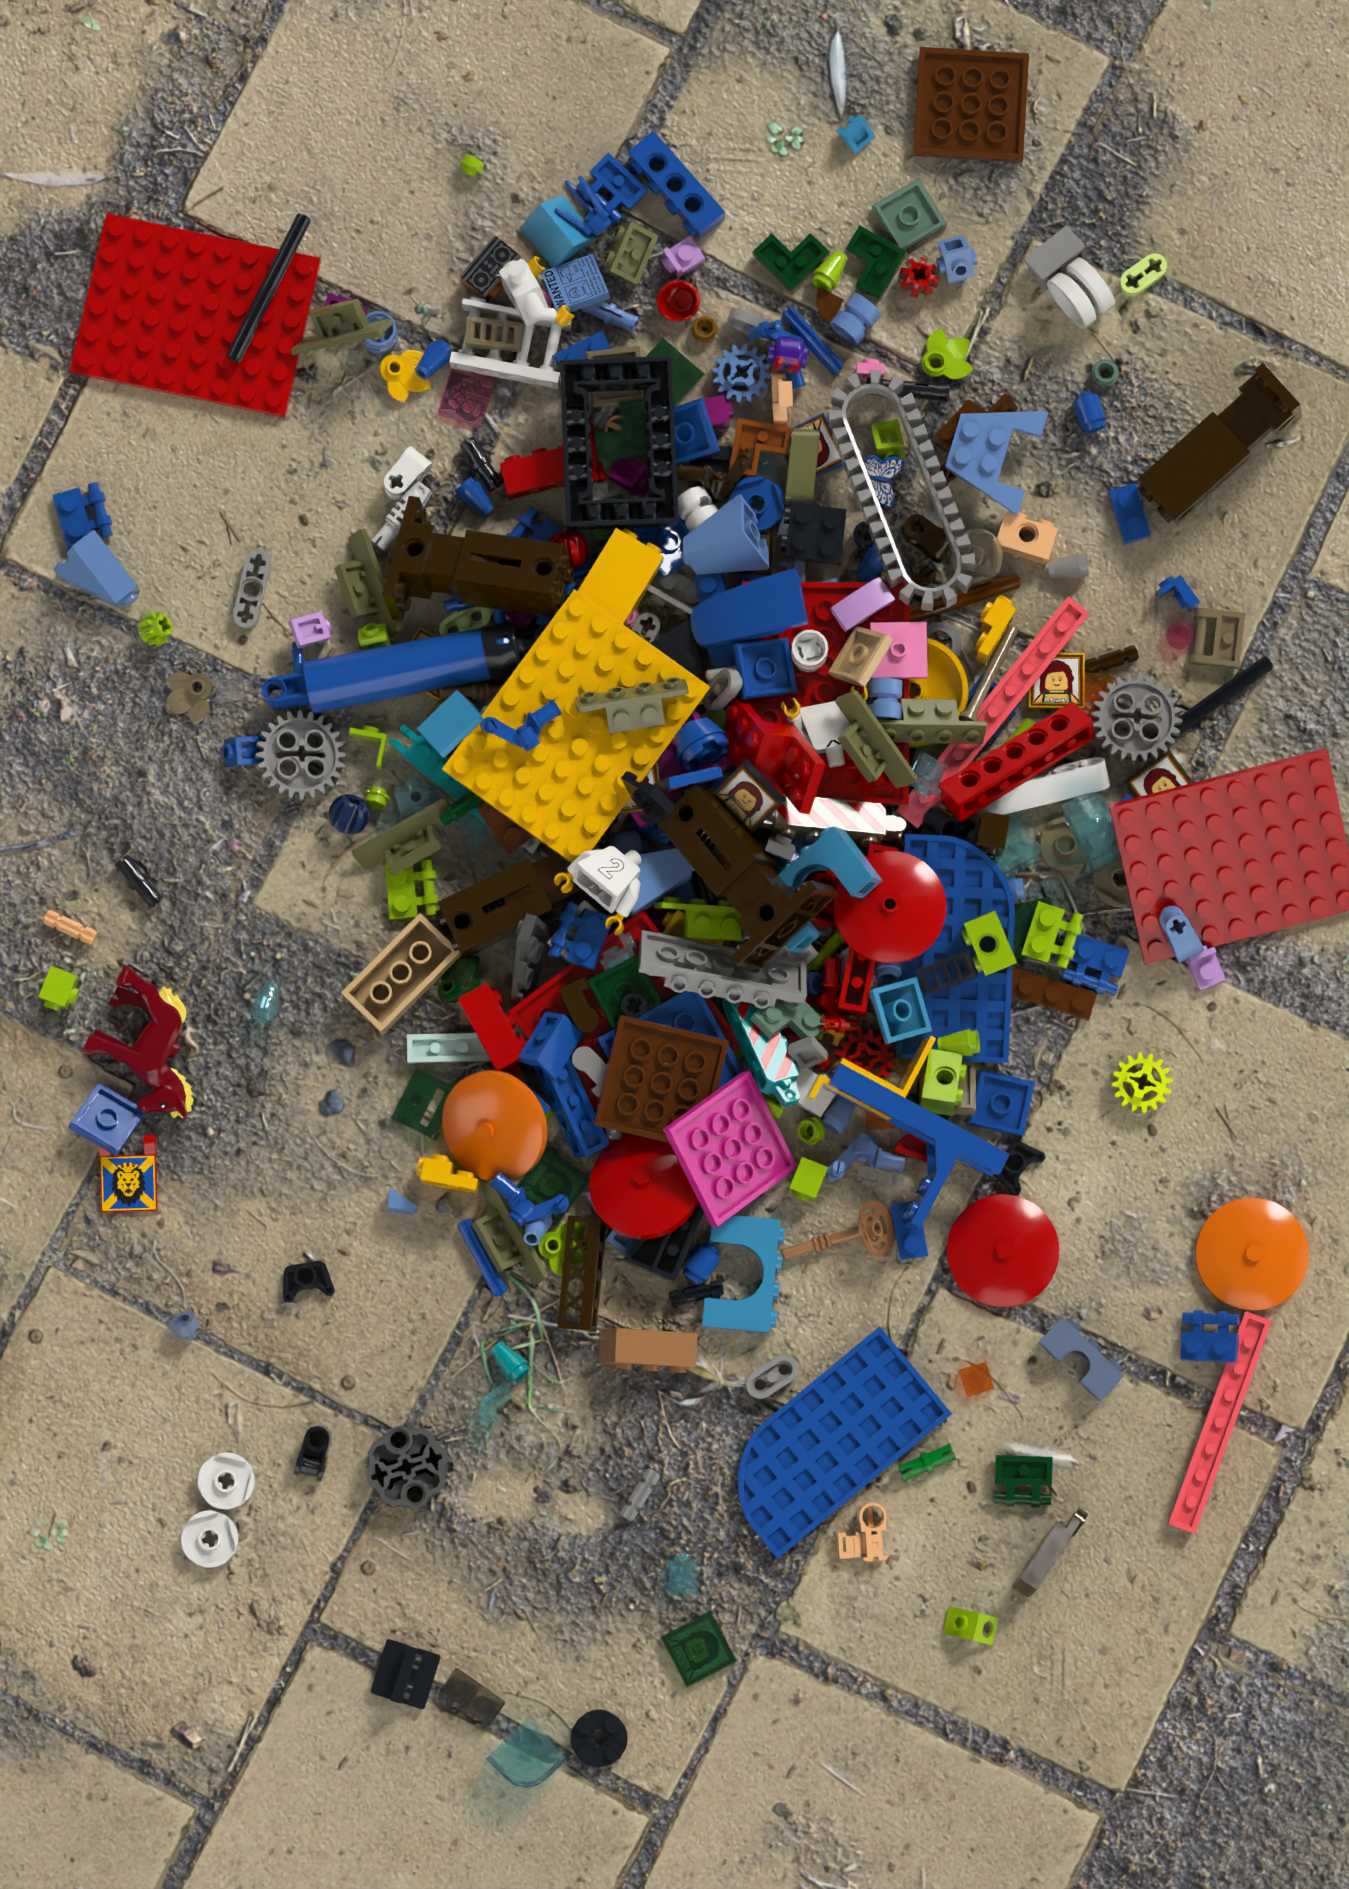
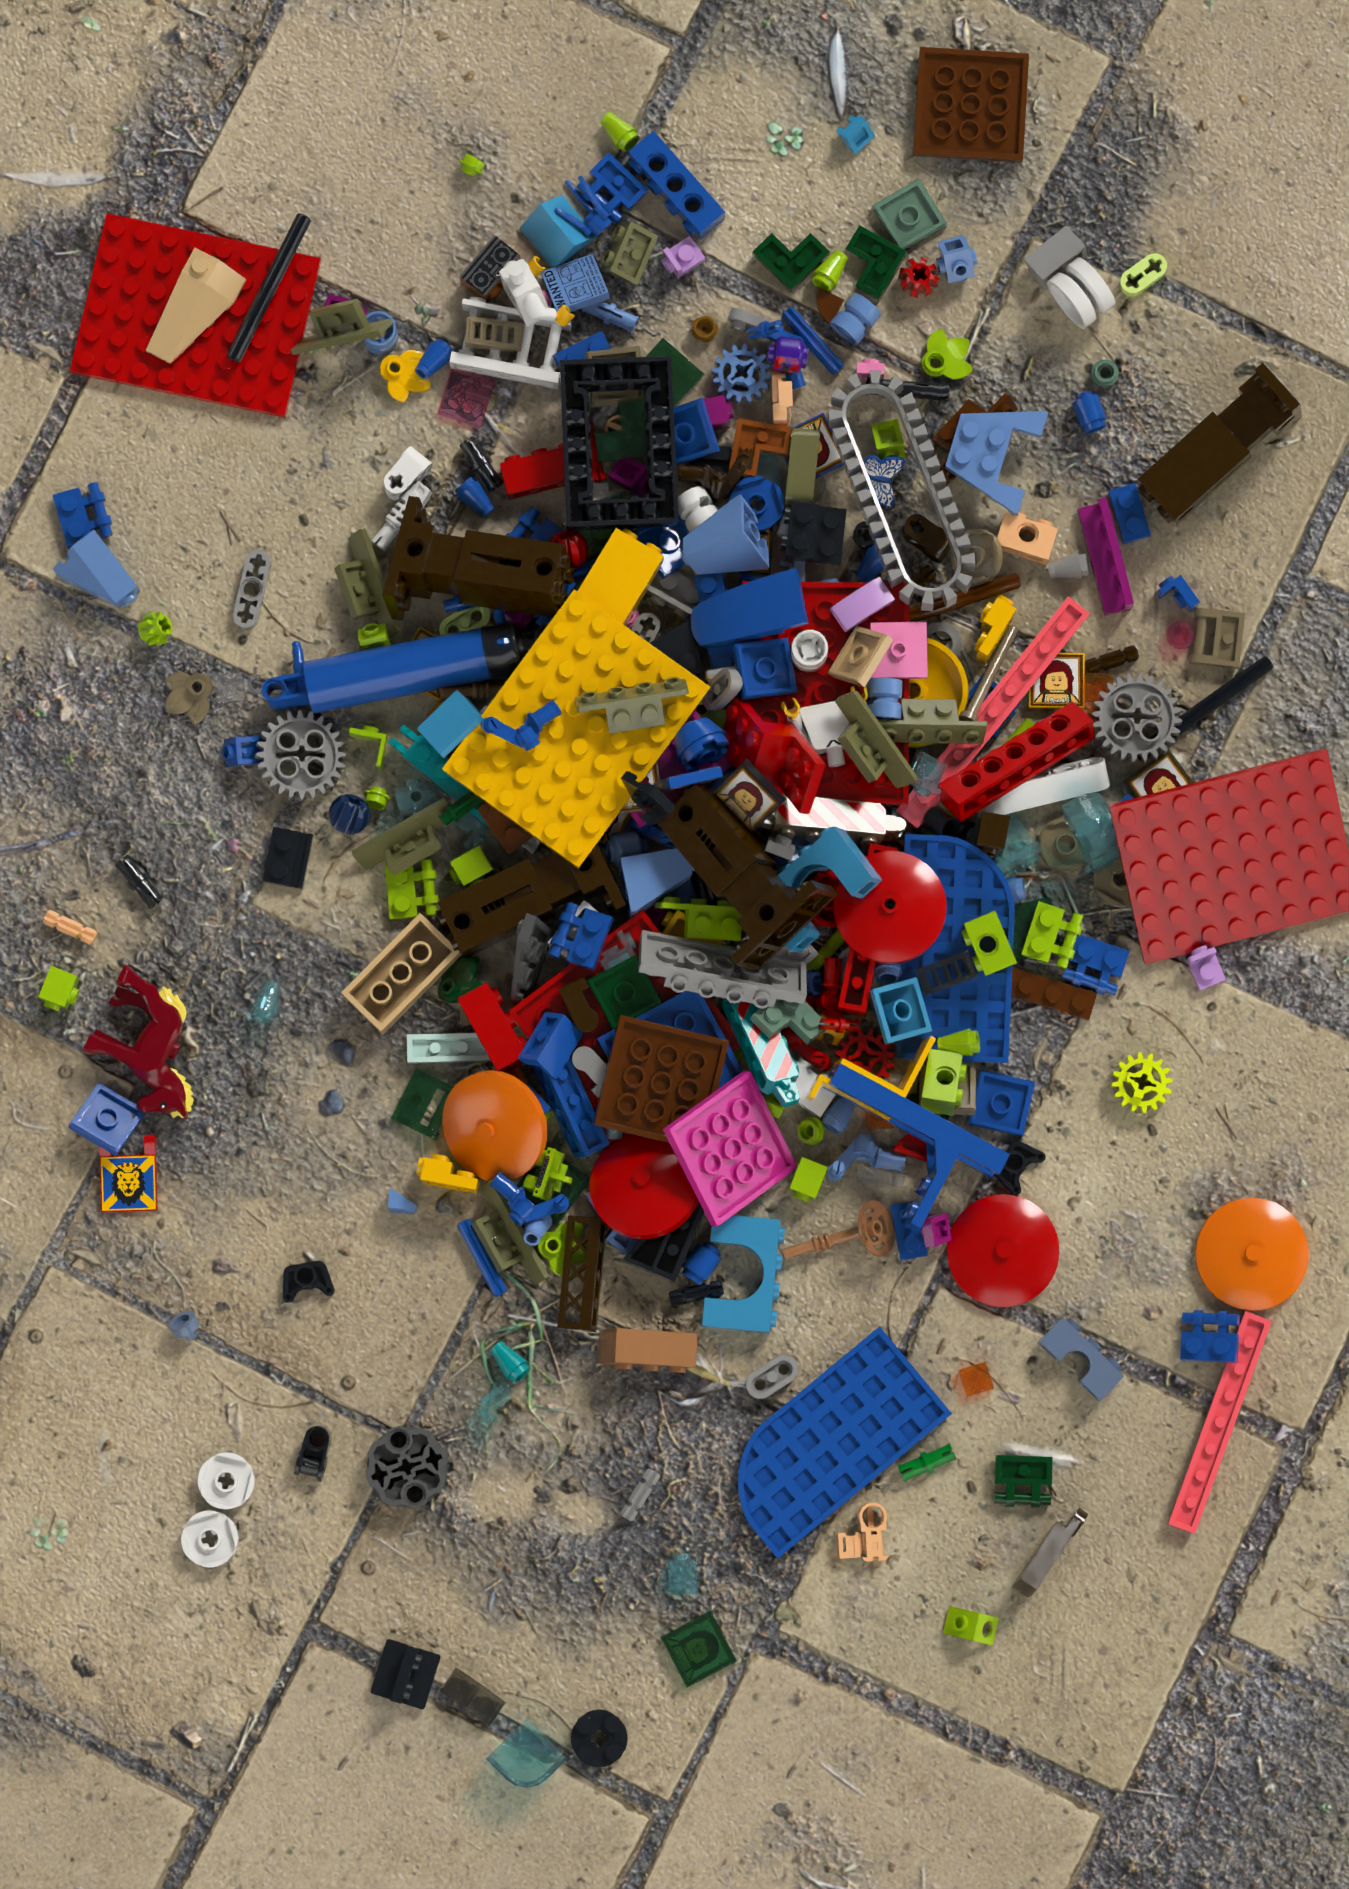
lavender bracket [289,611,331,649] -> none
white torso [554,846,642,935] -> none
black bush [620,992,646,1018] -> none
red hair [656,280,701,322] -> none
light grey plate [788,1035,828,1069] -> none
medium blue piece [1159,906,1204,963] -> none
none -> tan wedge [146,248,246,364]
none -> black plate [263,827,314,890]
none -> lime brick [449,846,494,889]
none -> lime hips [523,1147,573,1201]
none -> lime cone [600,112,640,152]
none -> magenta bracket [921,1213,952,1247]
none -> magenta fence [1077,497,1134,616]

